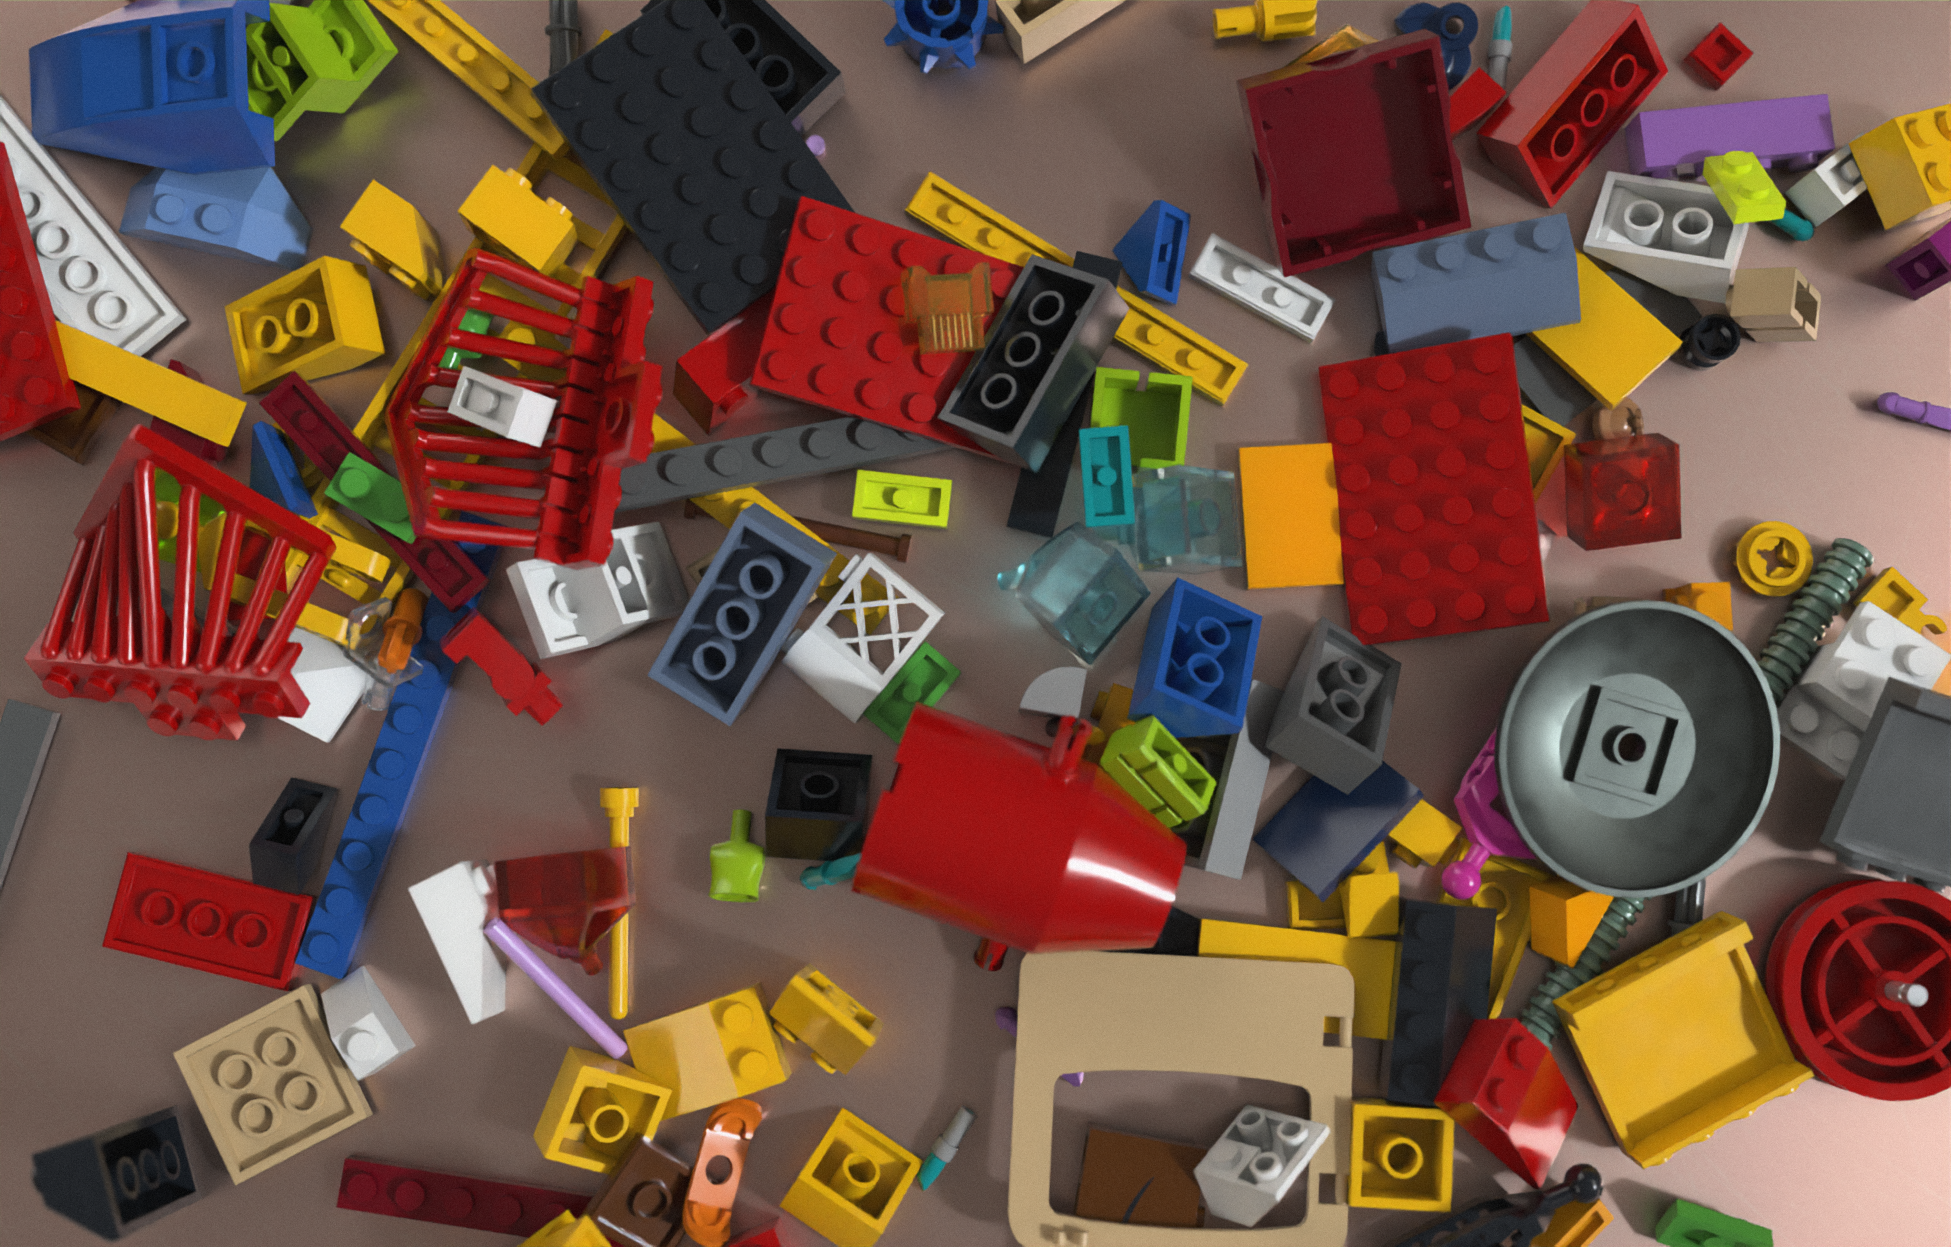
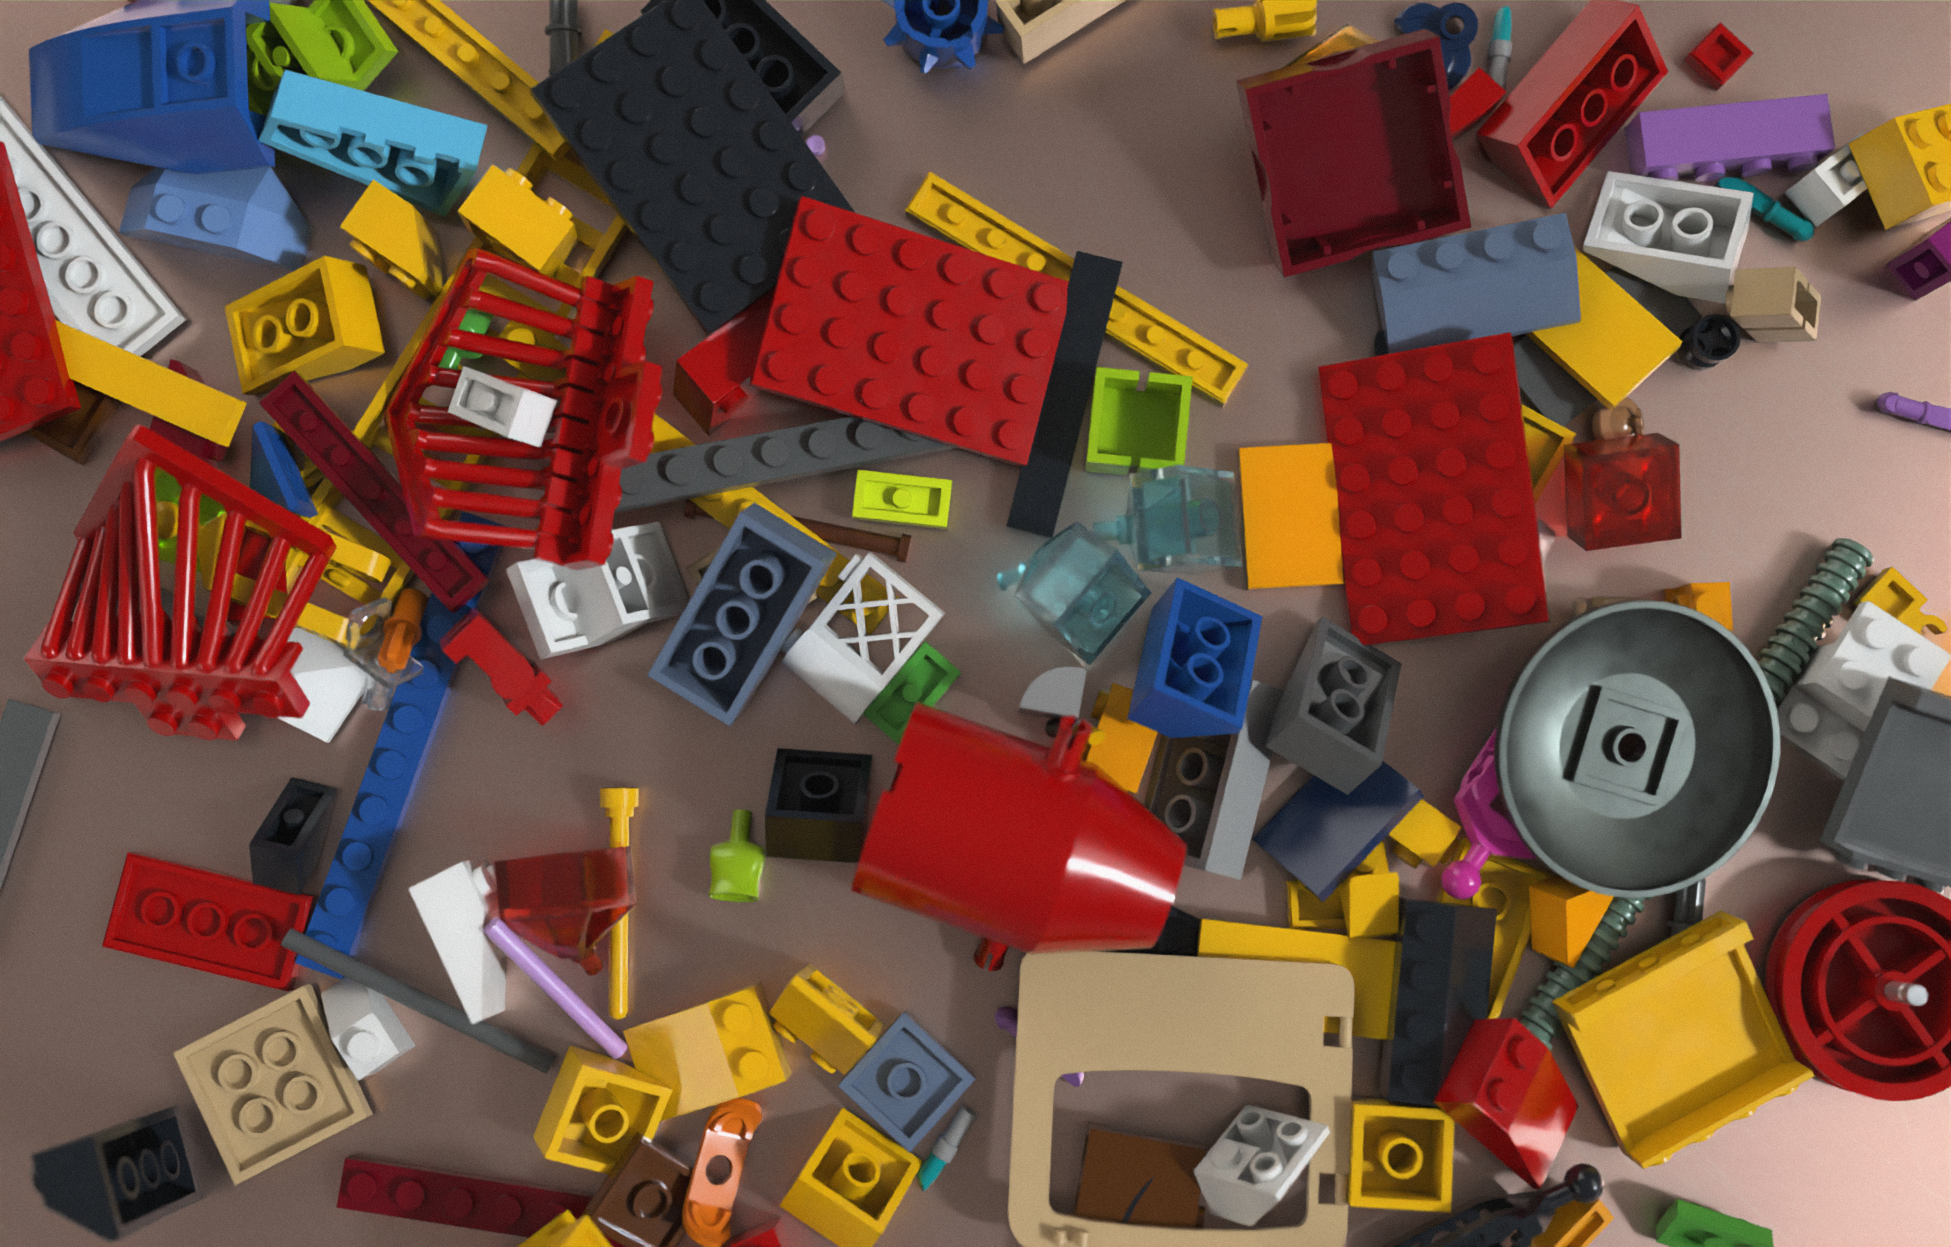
bright green plate [324,452,417,544] -> none
teal piece [800,853,862,890] -> none
clear yellow piece [901,262,994,355] -> none
black slope [938,254,1130,473] -> none
teal plate [1078,425,1135,528] -> none
lime brick [1100,714,1216,828] -> none
blue slope [1112,200,1191,305] -> none
white tile [1188,233,1336,343] -> none
neon yellow plate [1702,151,1786,224] -> none
yellow gear [1733,521,1813,598] -> none
none -> medium azure wedge [258,70,488,217]
none -> dark grey piece [281,928,556,1074]
none -> sand blue plate [838,1011,976,1153]

